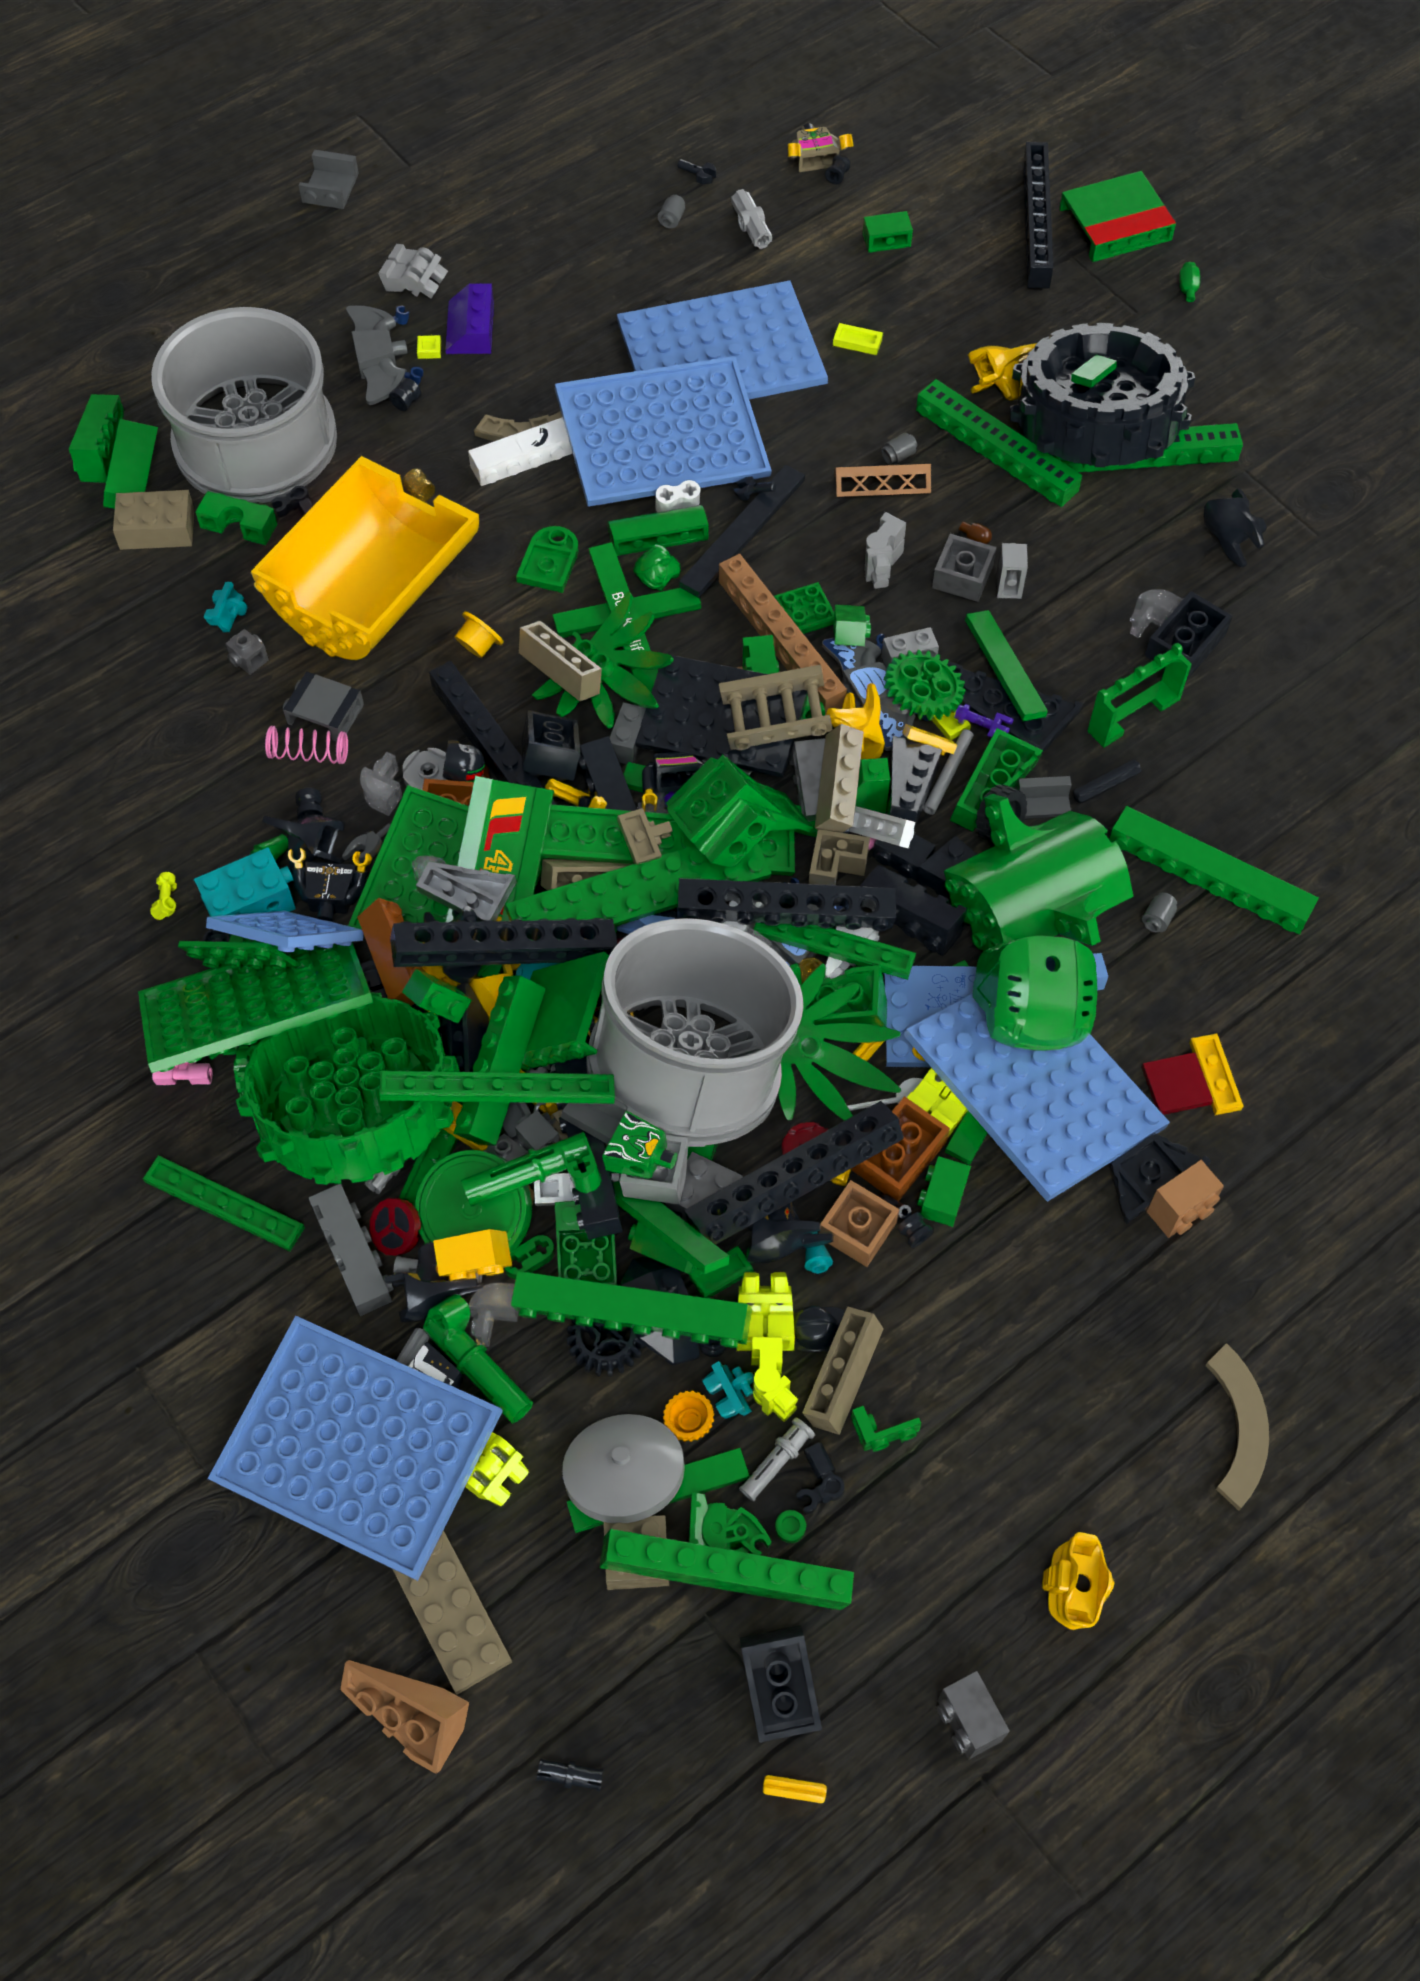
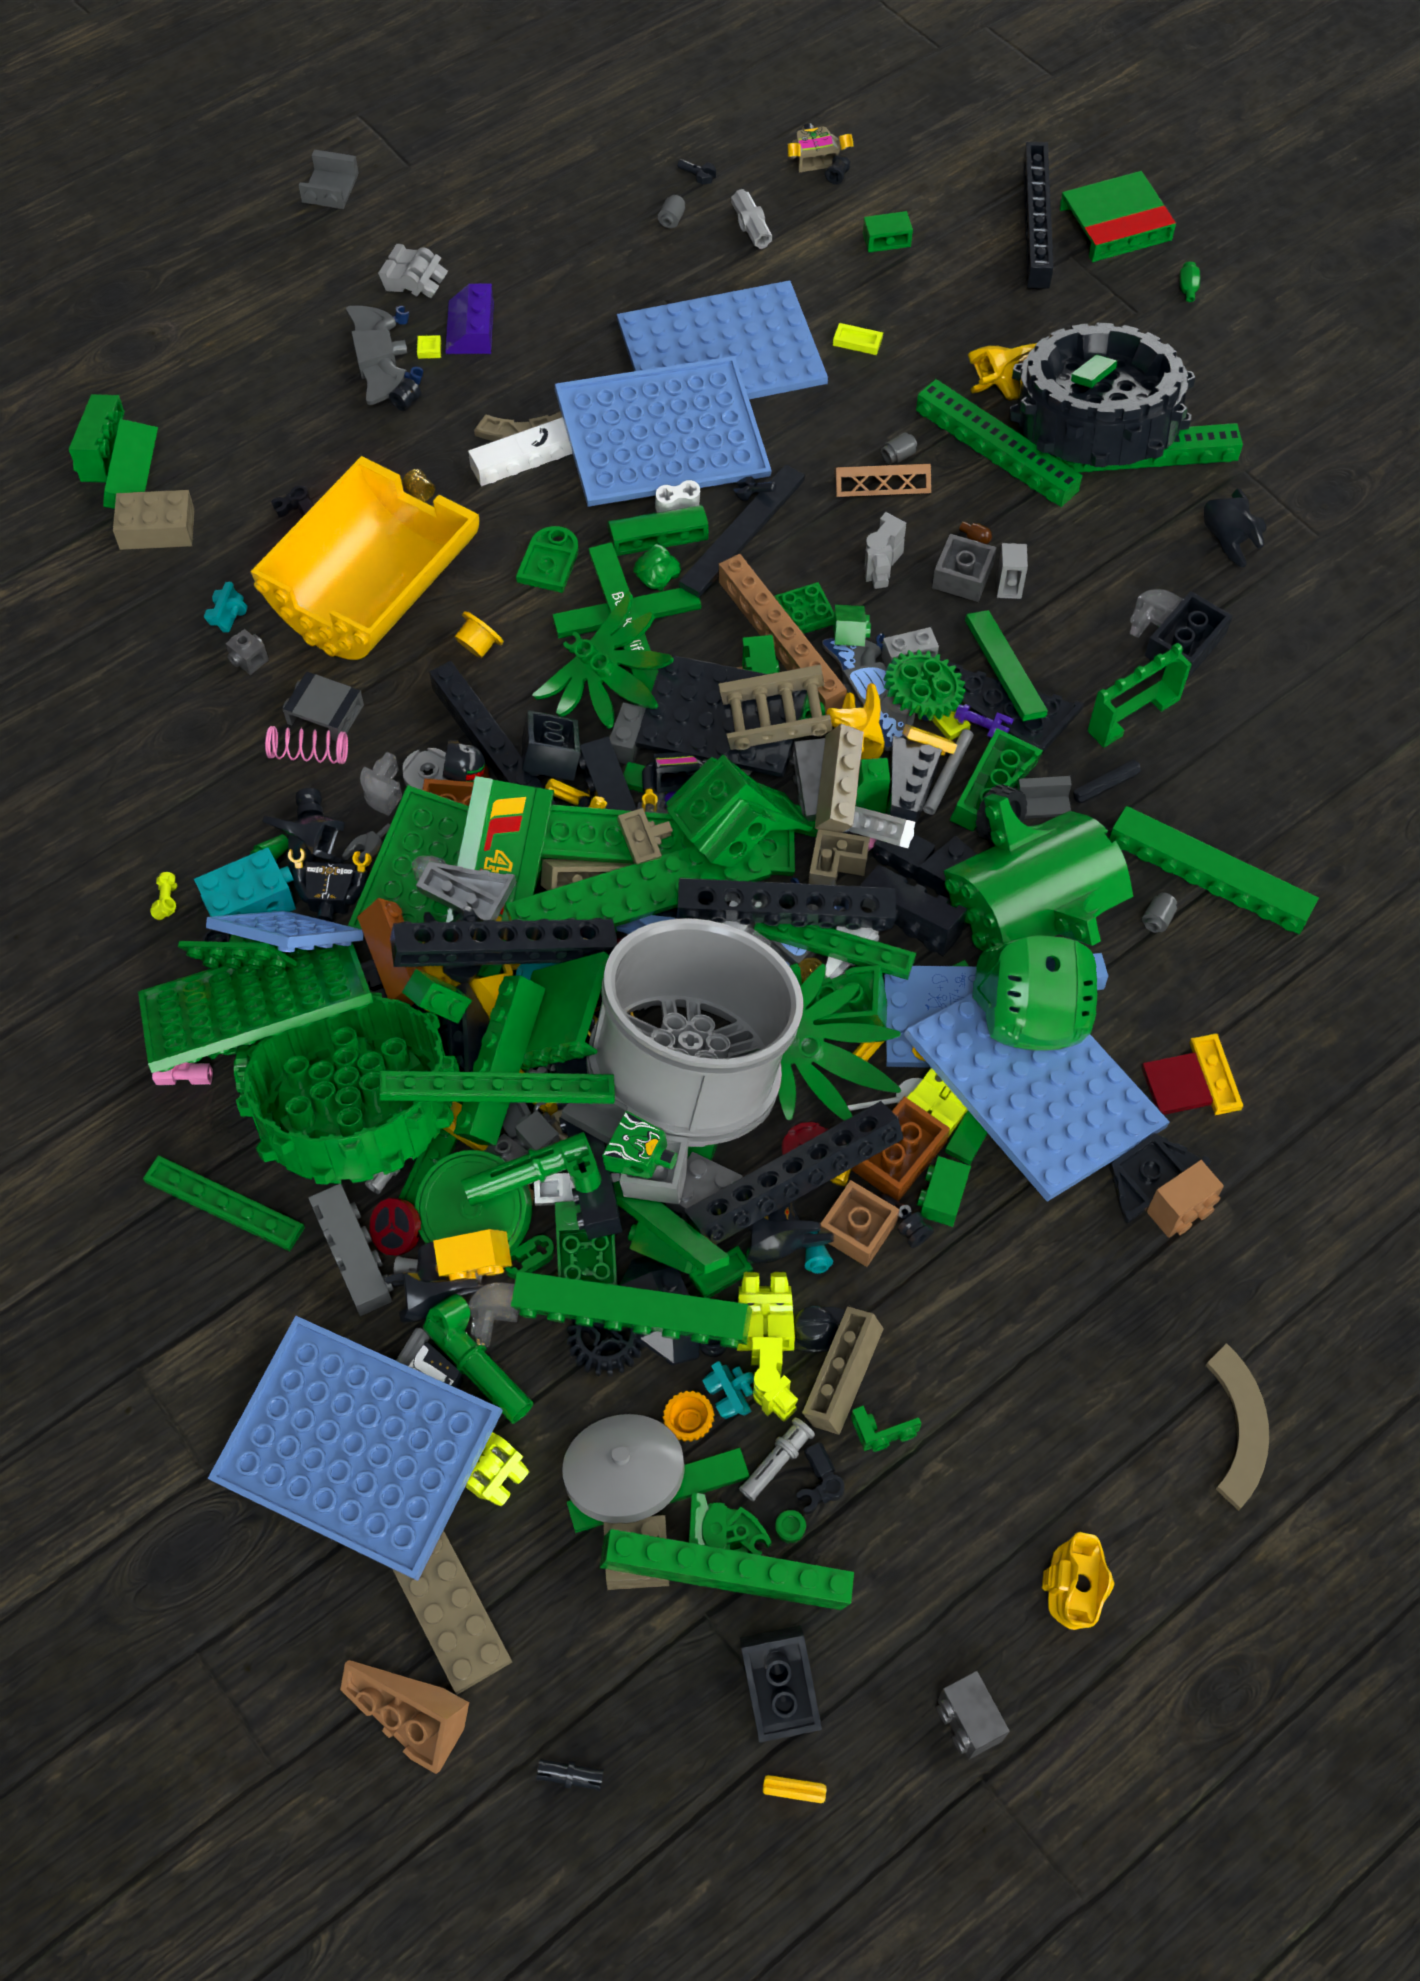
light grey wheel [152,307,337,503] -> none
green arch [196,491,277,545] -> none
dark tan brick [519,621,602,701] -> none

